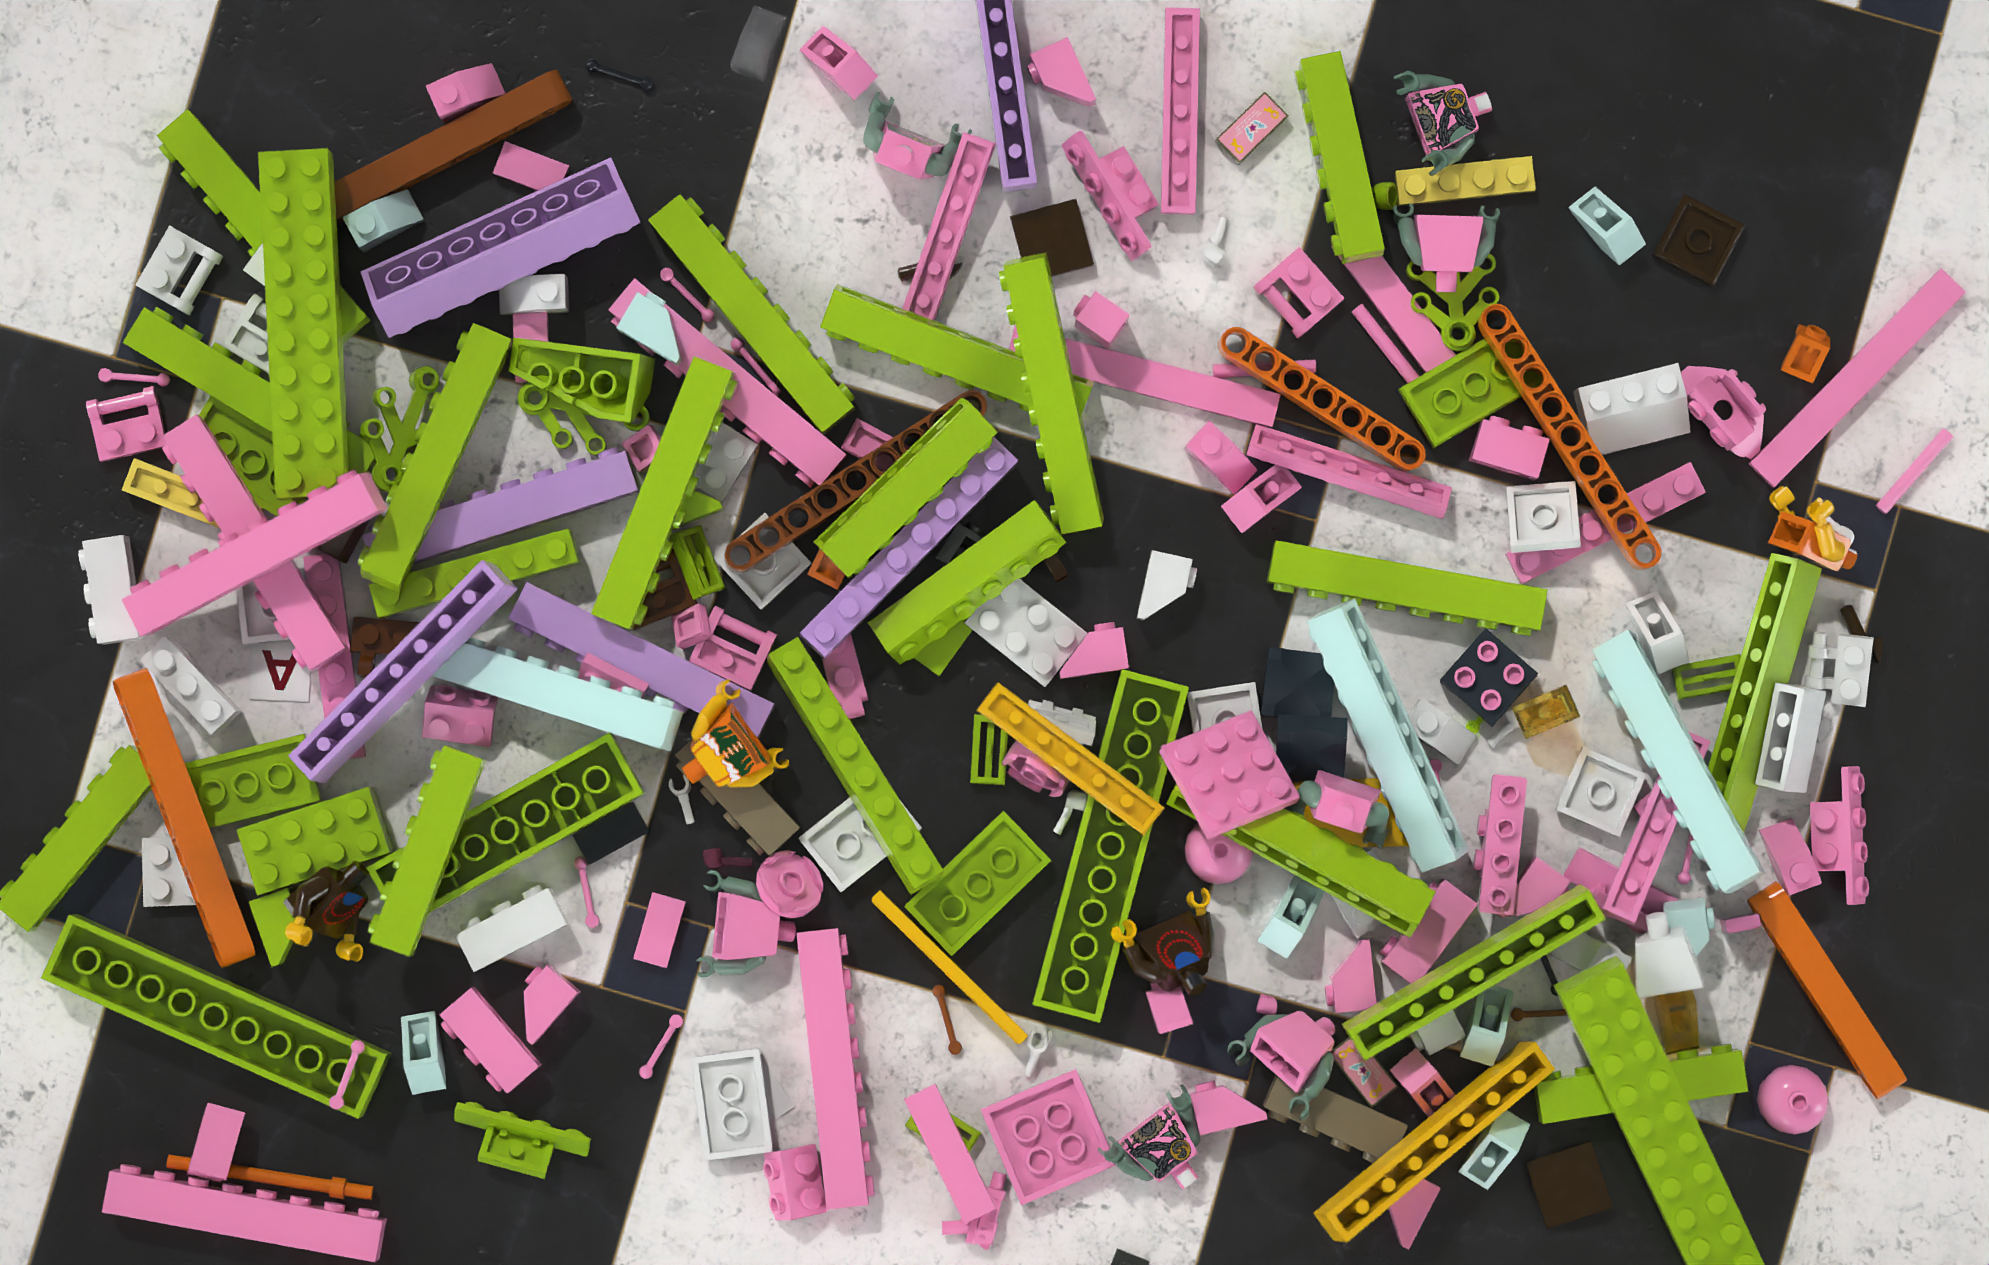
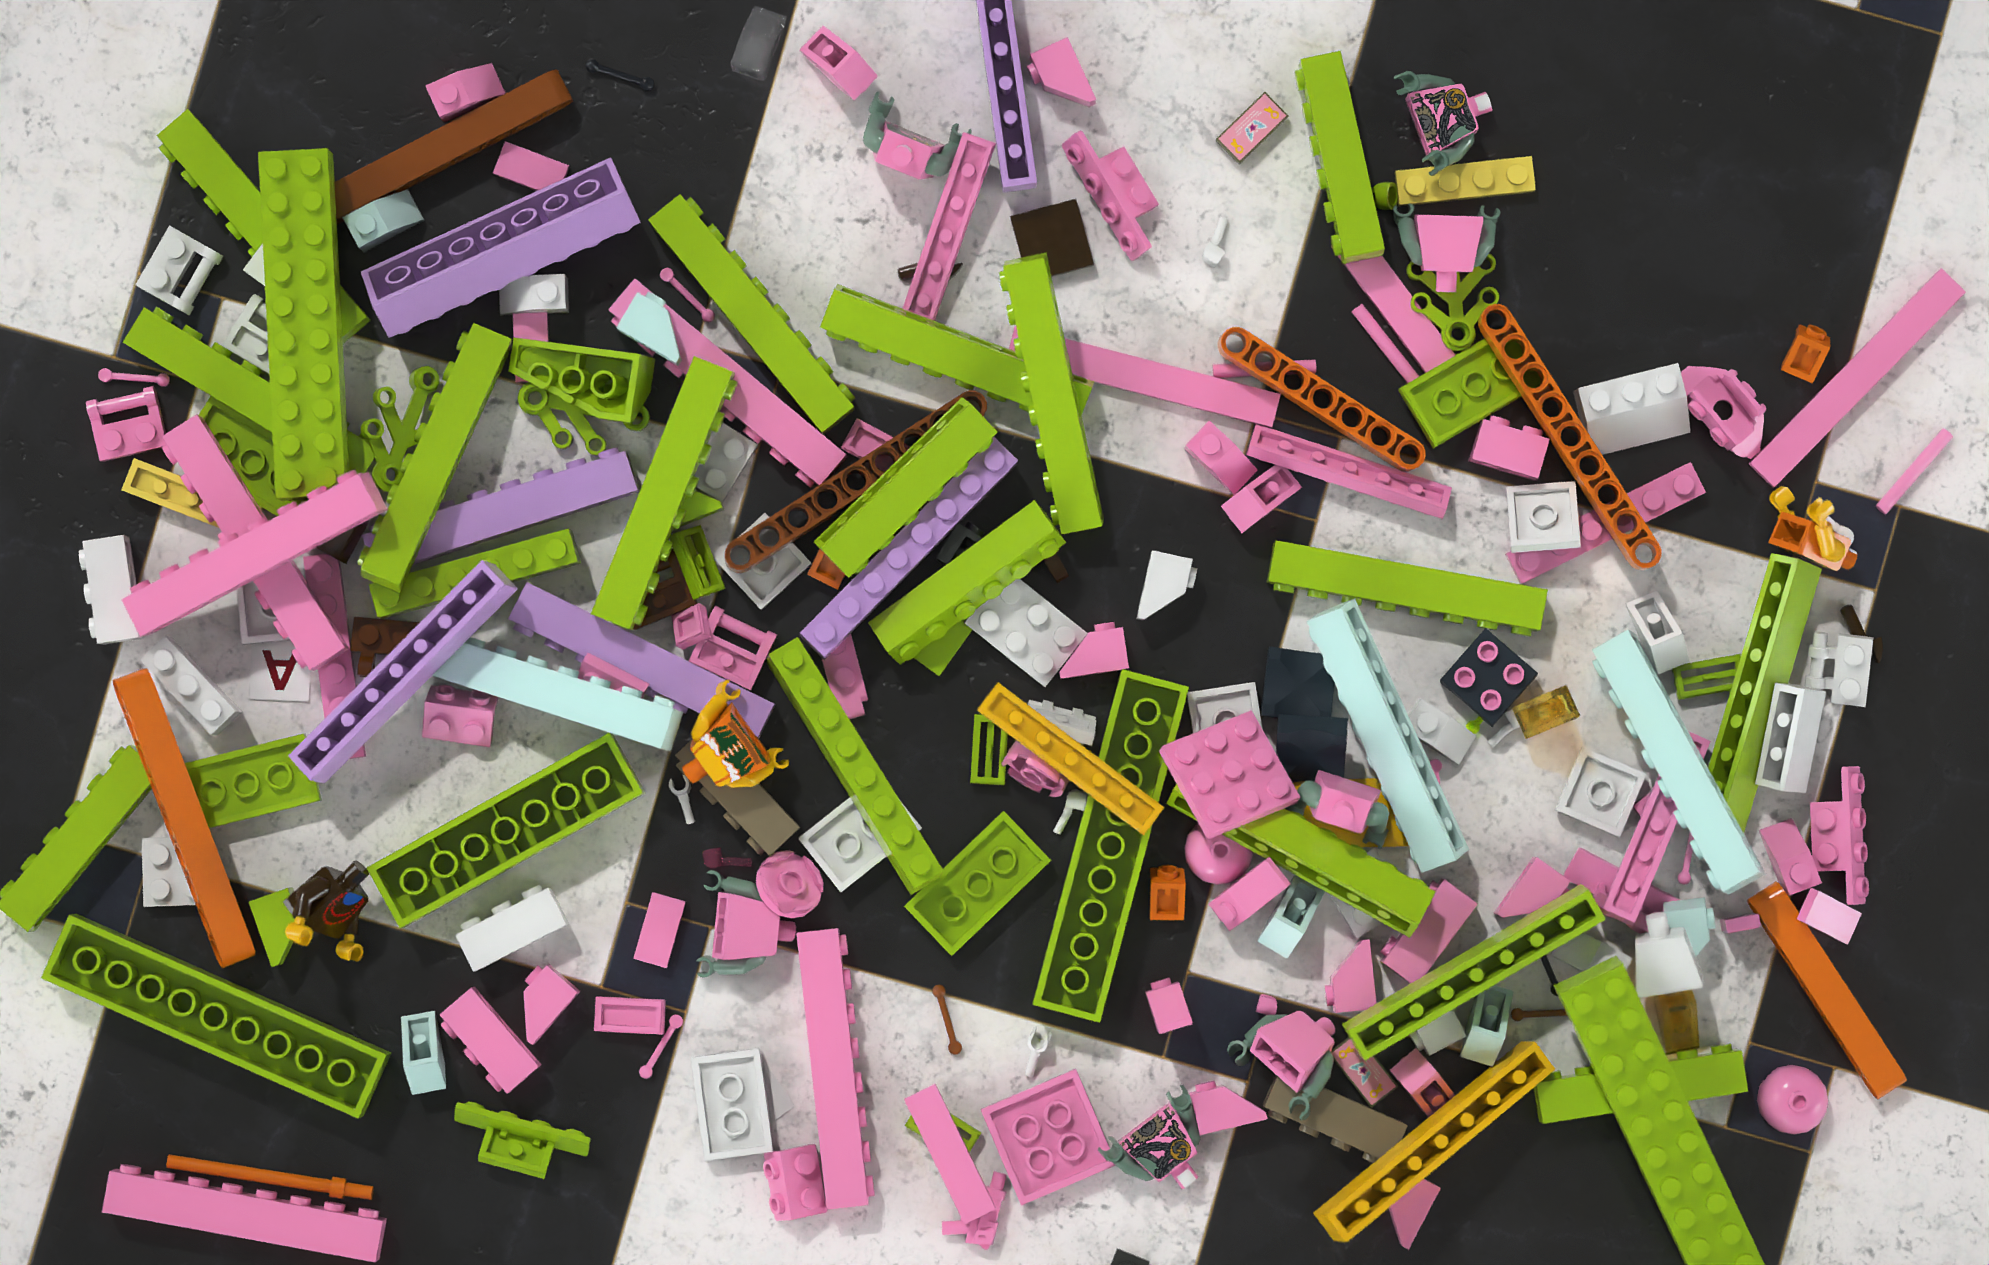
bright pink hinge [187,1103,245,1182] -> none
lime brick [236,787,394,895] -> none
bright pink hinge [329,1040,365,1109] -> none
lime brick [368,745,487,957] -> none
black tile [572,802,650,865] -> none
bright pink hinge [574,857,599,928] -> none
bright pink tile [622,424,661,473] -> none
bright pink hinge [731,338,781,396] -> none
yellow tile [871,890,1028,1044] -> none
bright pink brick [1073,291,1130,349] -> none
dark brown torso [1111,888,1215,996] -> none
bright pink plate [1161,8,1200,215] -> none
bright pink plate [1253,247,1344,339] -> none
light aqua slope [1458,1110,1530,1190] -> none
bright pink bracket [1473,774,1527,915] -> none
dark brown tile [1525,1141,1613,1229] -> none
light aqua slope [1568,187,1646,265] -> none
dark brown tile [1652,194,1745,287] -> none
none -> bright pink tile [594,996,666,1035]
none -> orange bracket [1149,865,1186,920]
none -> bright pink slope [1208,857,1291,931]
none -> bright pink tile [1797,888,1862,945]

